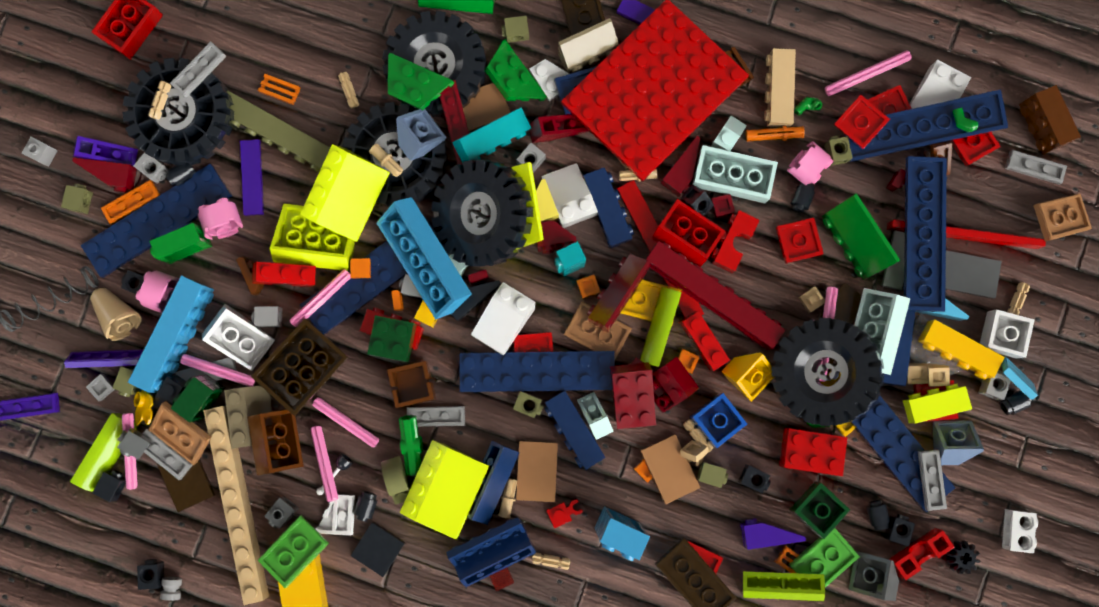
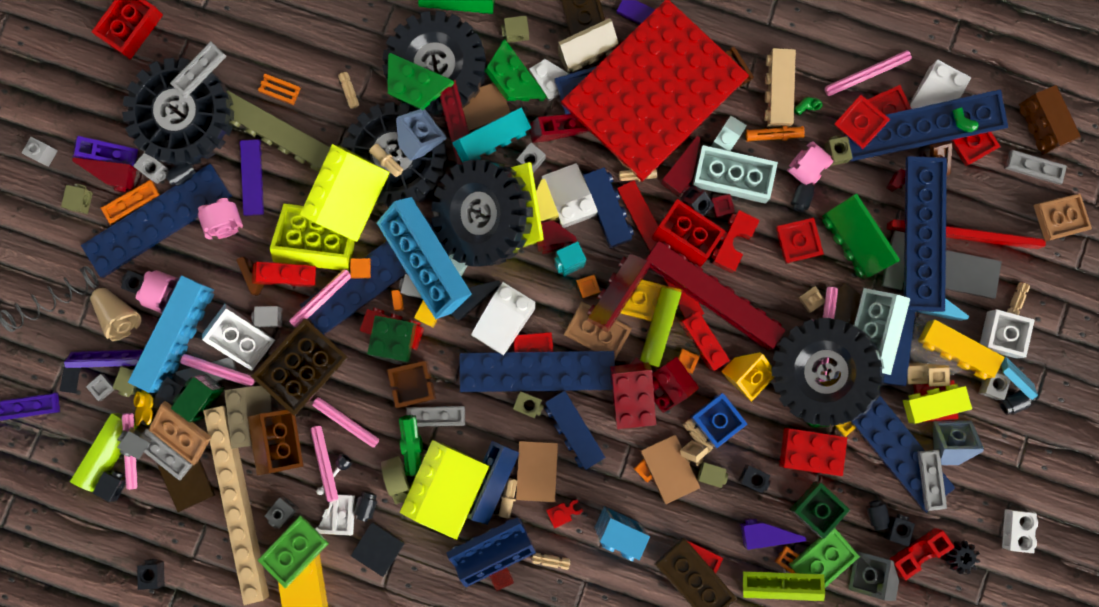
tan axle [148,81,171,120] -> none
green window [149,223,212,264] -> none
light grey wheel [160,577,182,600] -> none
dark red tile [468,269,489,284] -> none
light aqua slope [577,392,613,440] -> none
none -> black sticker [60,358,80,393]

